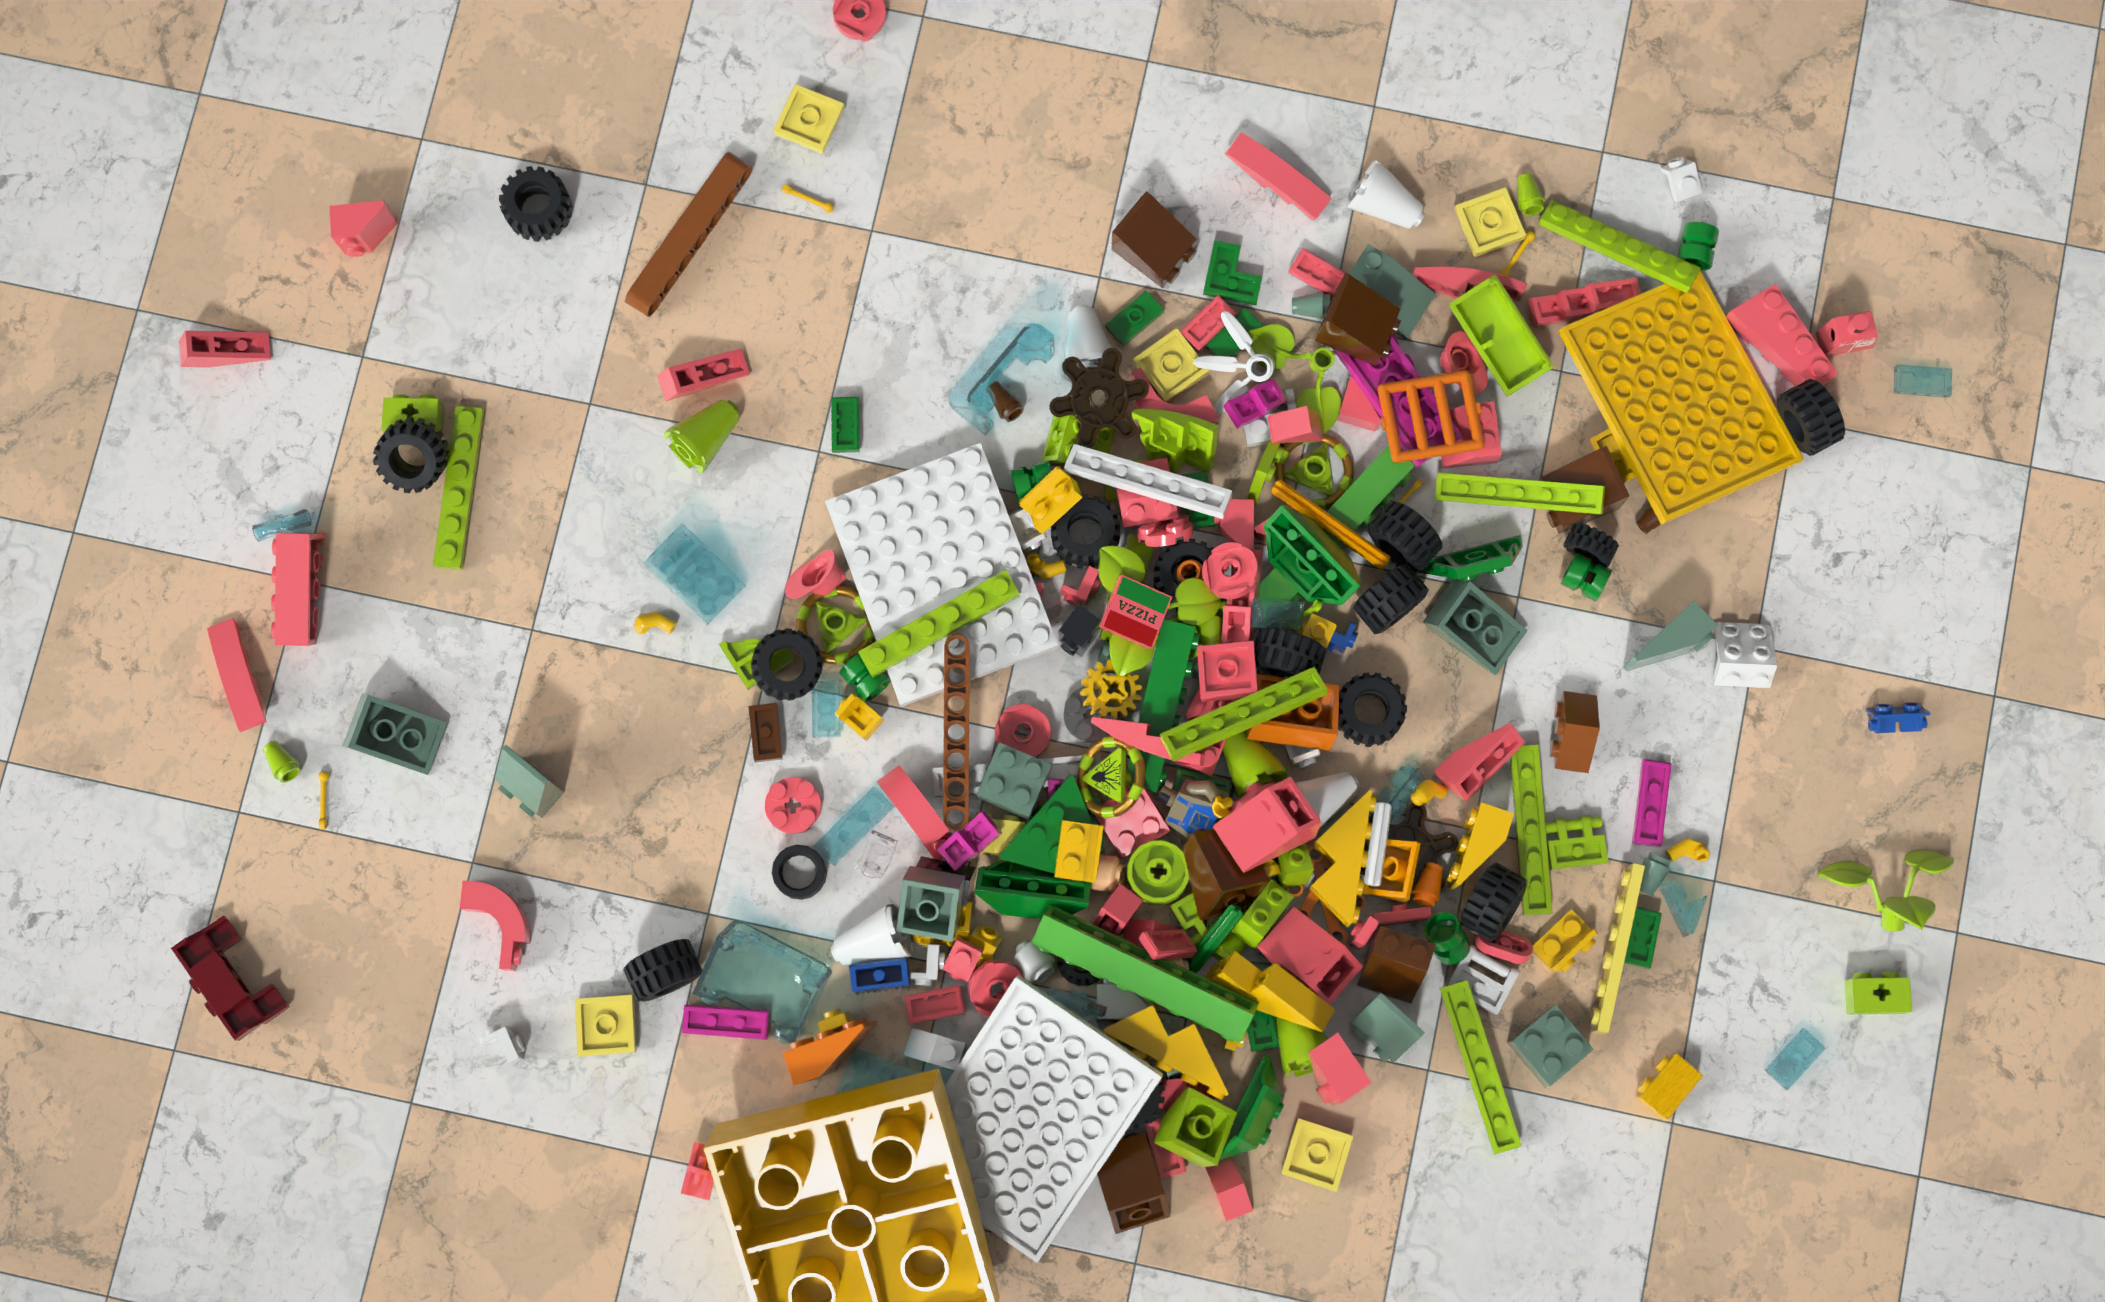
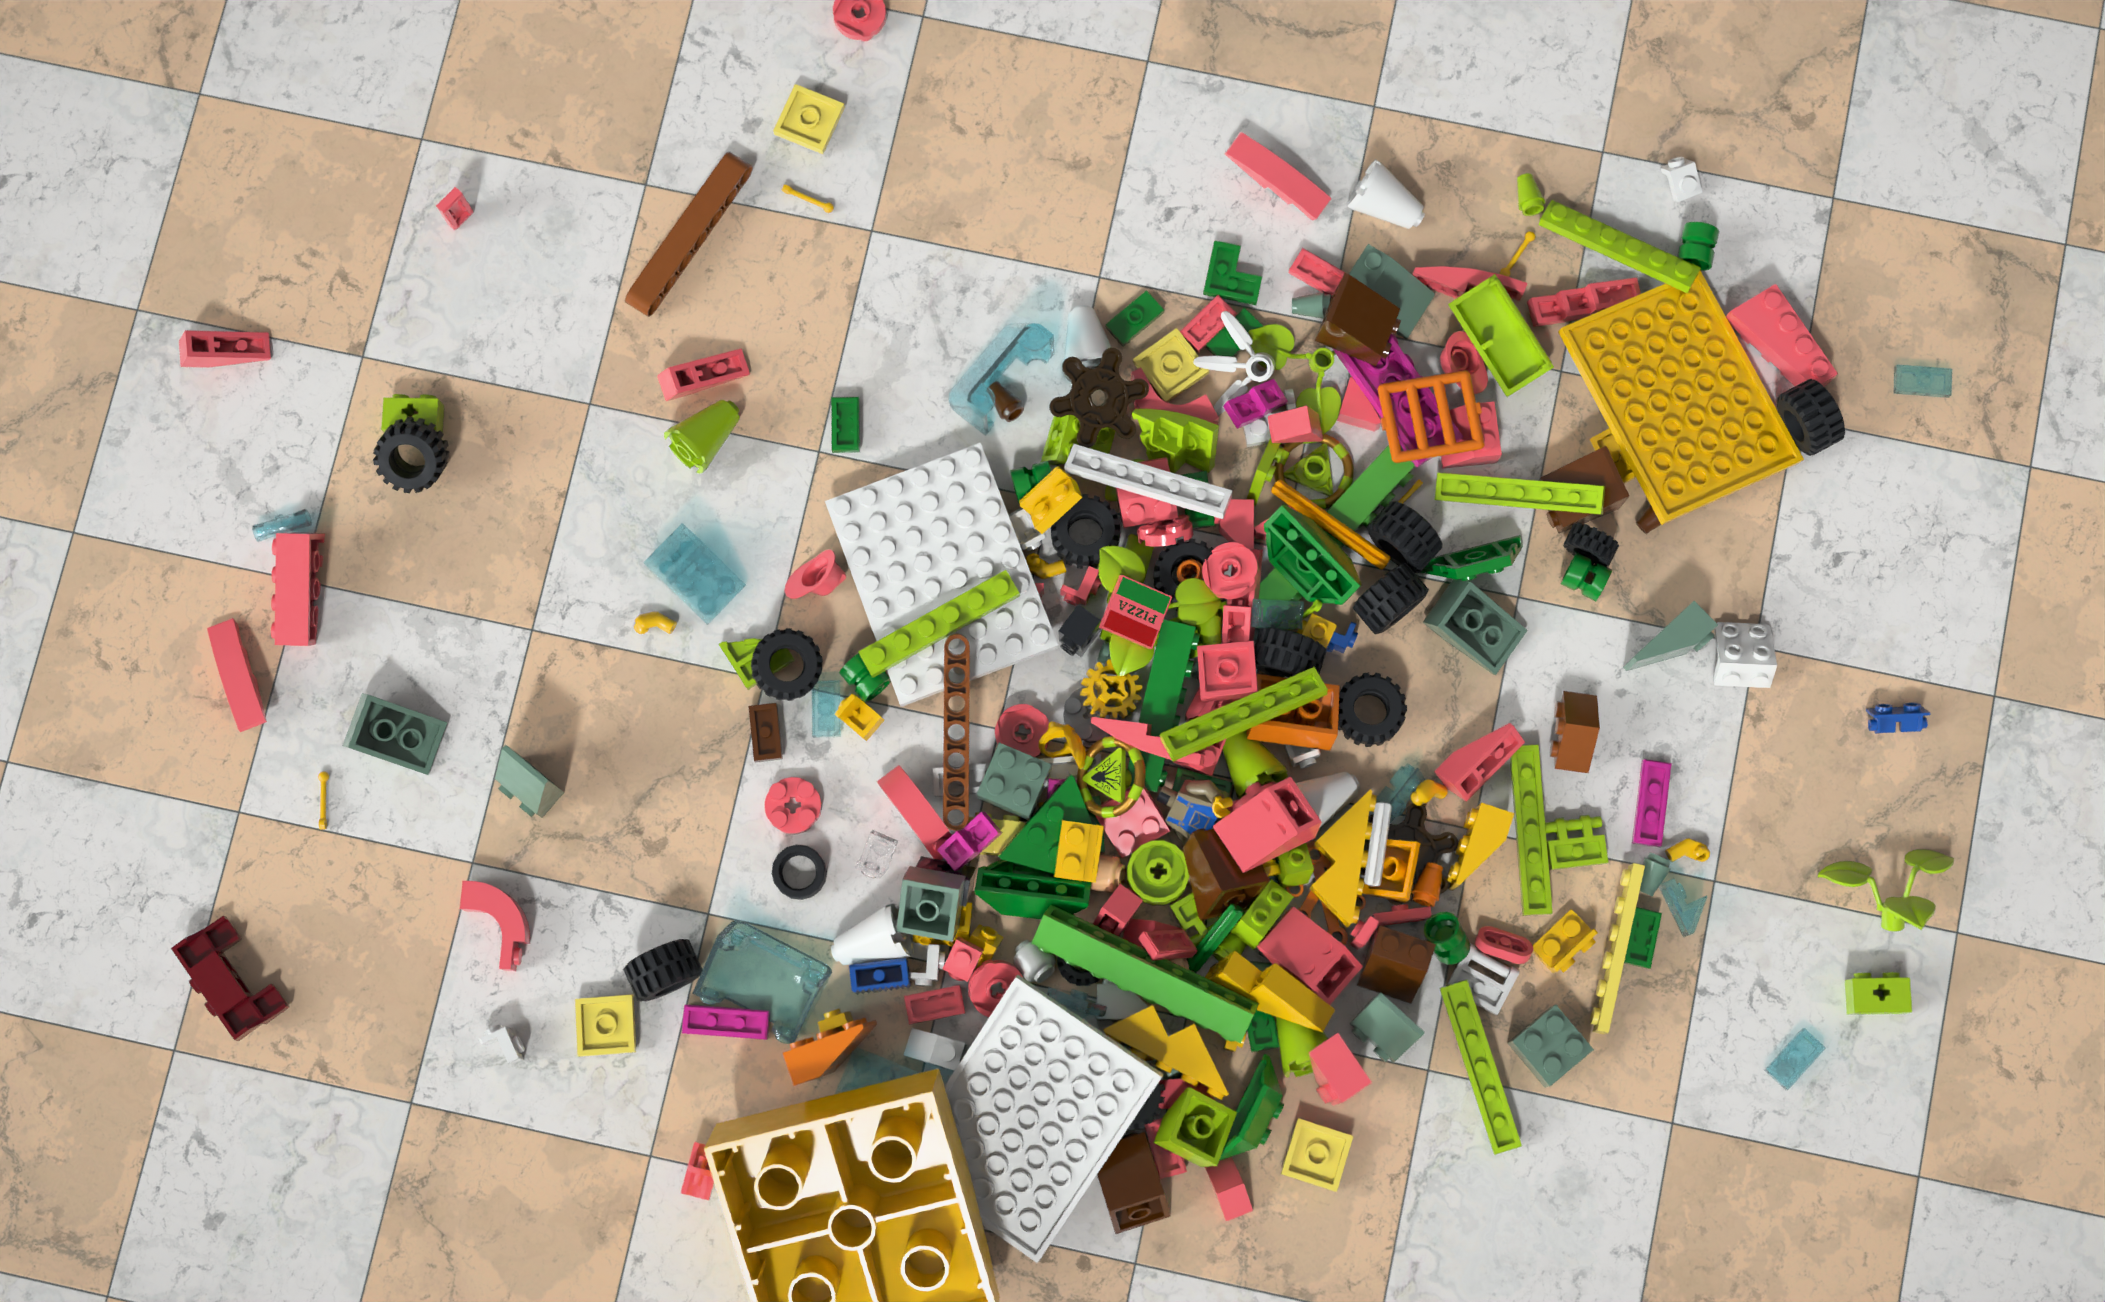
lime cone [263,741,300,783] -> none
coral slope [329,200,397,257] -> none
lime plate [433,406,485,570] -> none
black tyre [499,166,572,242] -> none
lime piece [796,585,875,665] -> none
clear light blue plate [814,786,894,866] -> none
reddish brown slope [1111,191,1197,289] -> none
light yellow plate [1454,187,1526,257] -> none
black tyre [1461,862,1527,942] -> none
yellow brick [1636,1053,1703,1121] -> none
coral torso [1816,311,1878,357] -> none
none -> coral plate [436,187,474,230]
none -> yellow piece [1038,721,1086,769]

